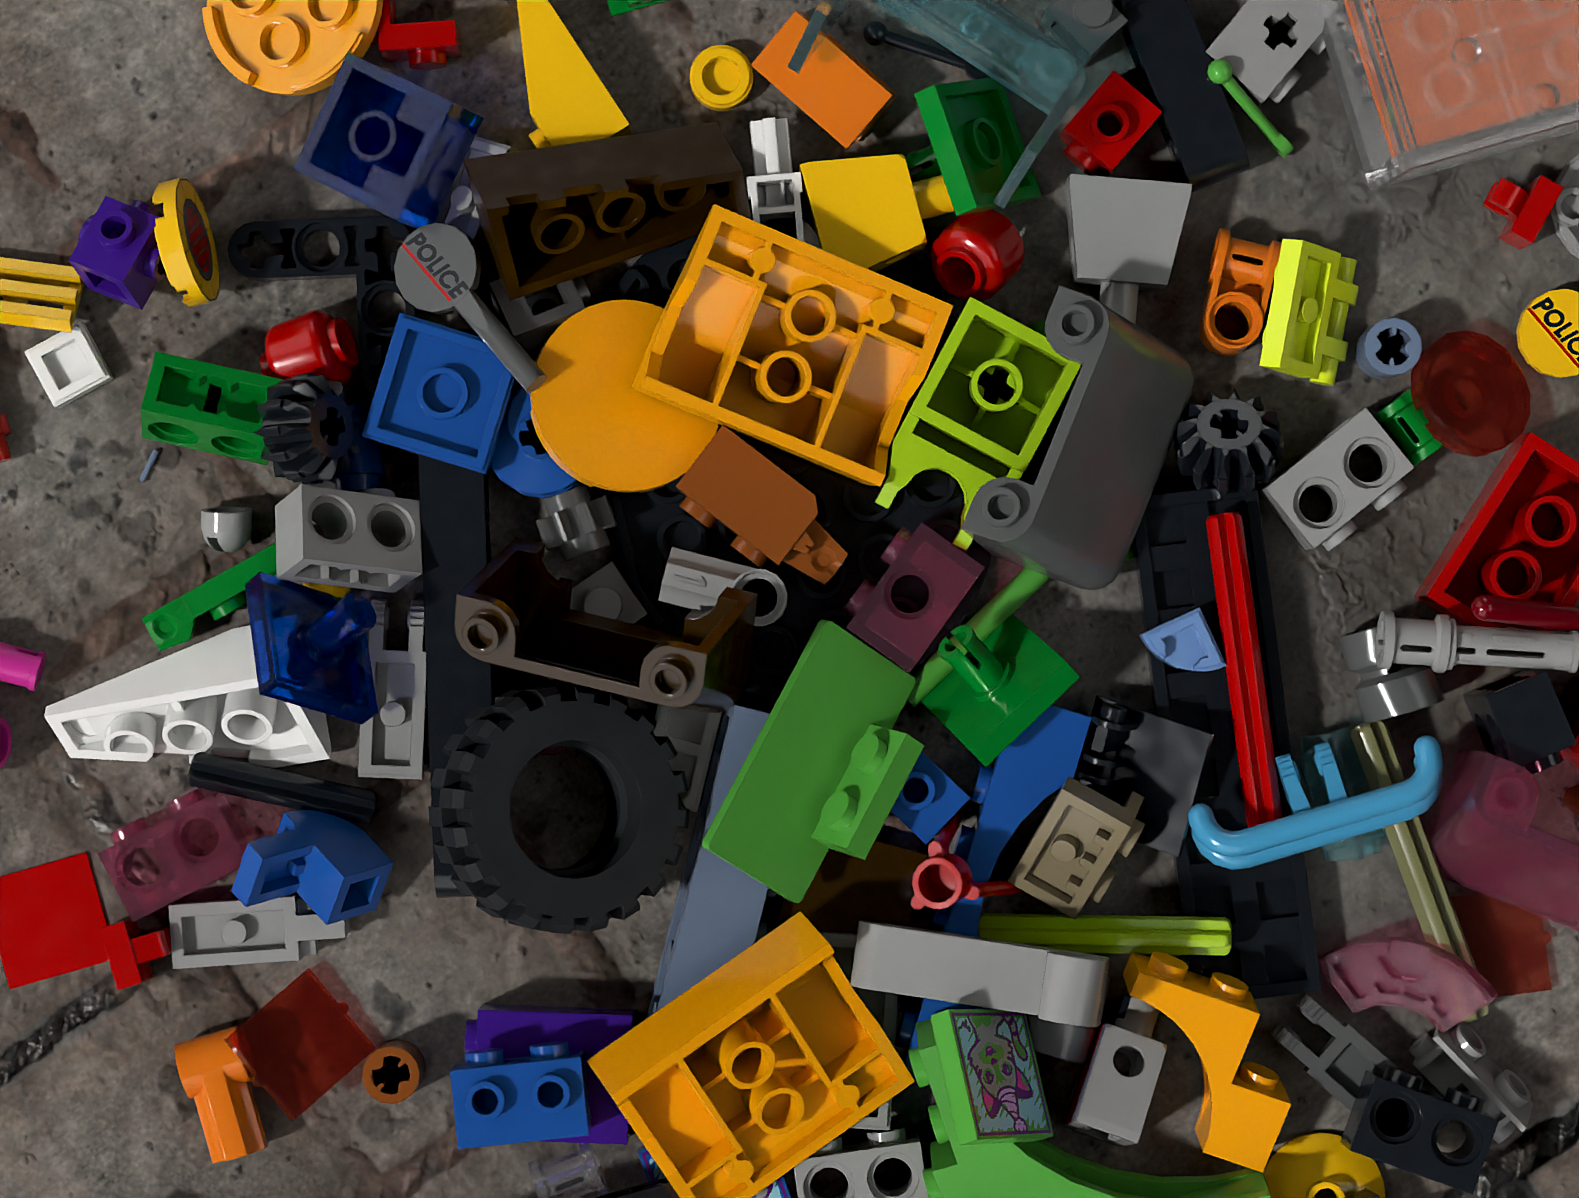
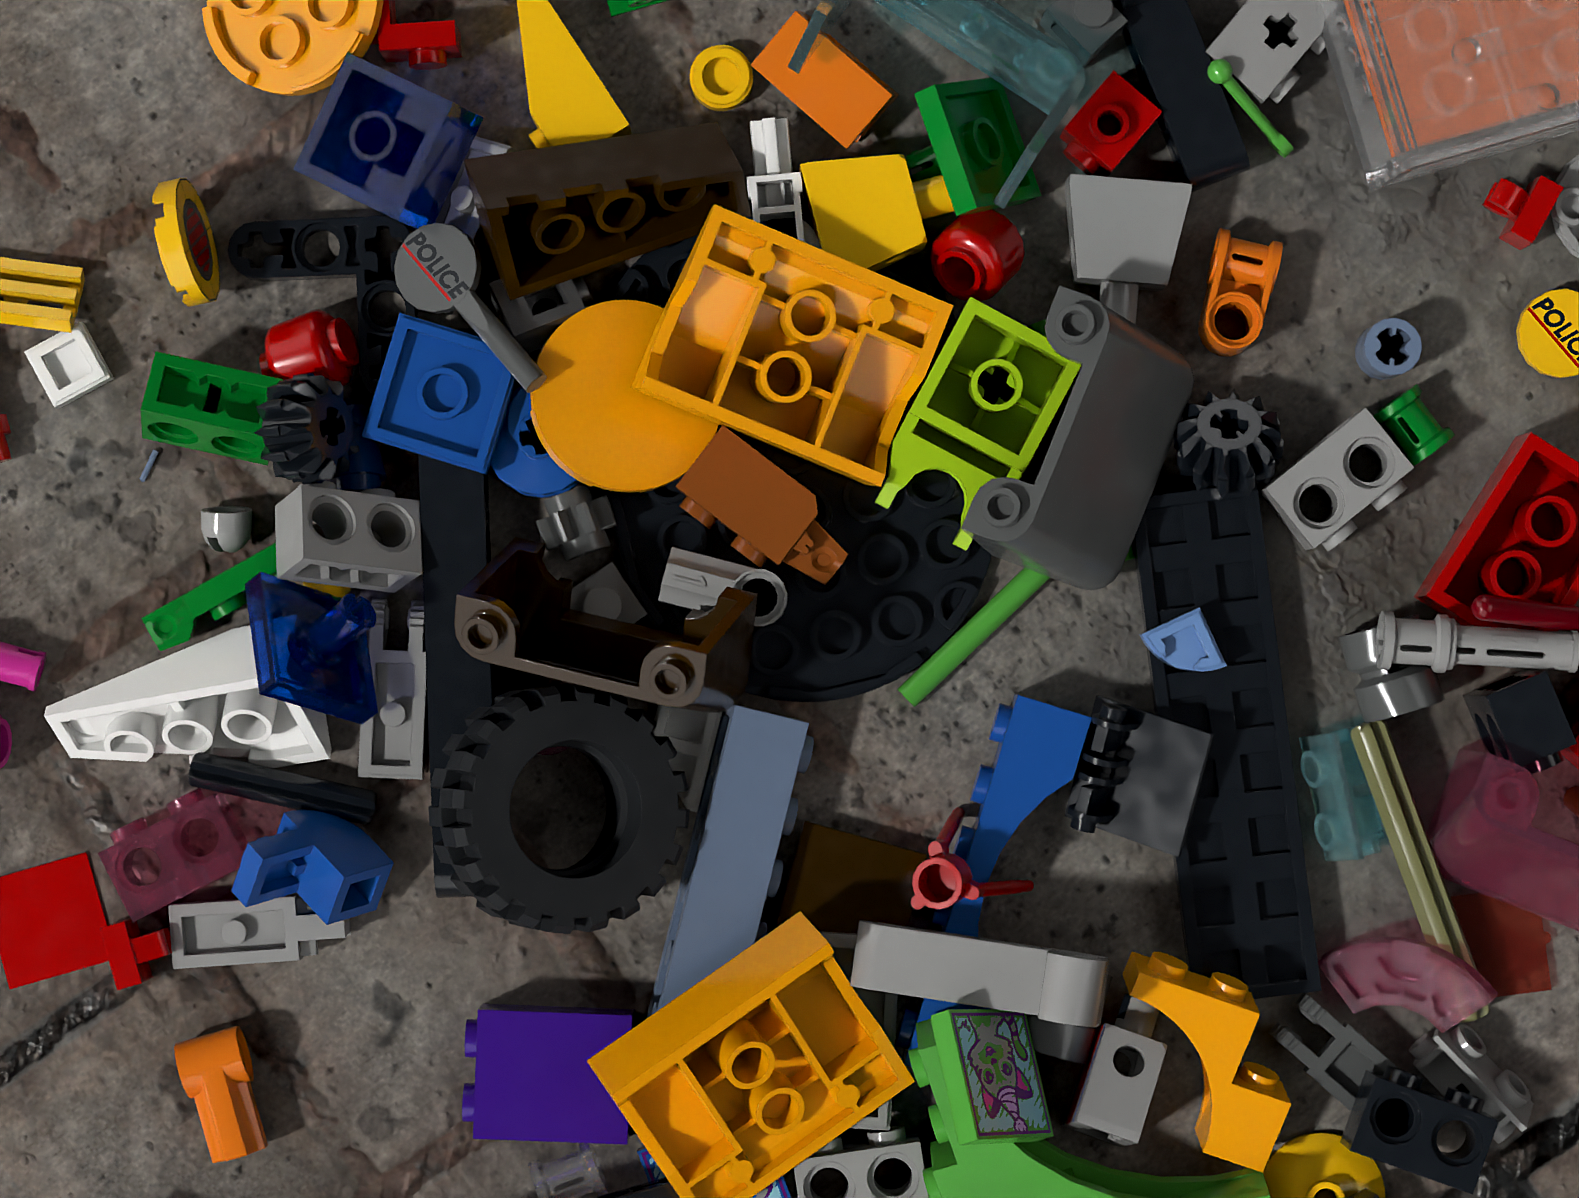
dark purple brick [69,196,167,310] -> none
clear red piece [224,968,376,1121] -> none
dark orange gear [362,1040,426,1104] -> none
blue brick [450,1041,592,1149] -> none
bright green bracket [702,620,925,903] -> none
clear pink brick [843,522,985,673] -> none
black hinge [863,21,991,80] -> none
blue brick [891,751,970,844] -> none
green tile [921,614,1080,767] -> none
lime axle [978,913,1232,956] -> none
dark tan bracket [1008,776,1145,919] -> none
dark azure piece [1188,735,1443,870] -> none
red axle [1206,512,1283,827] -> none
neon yellow plate [1259,239,1359,386] -> none
clear red tile [1411,330,1530,457] -> none

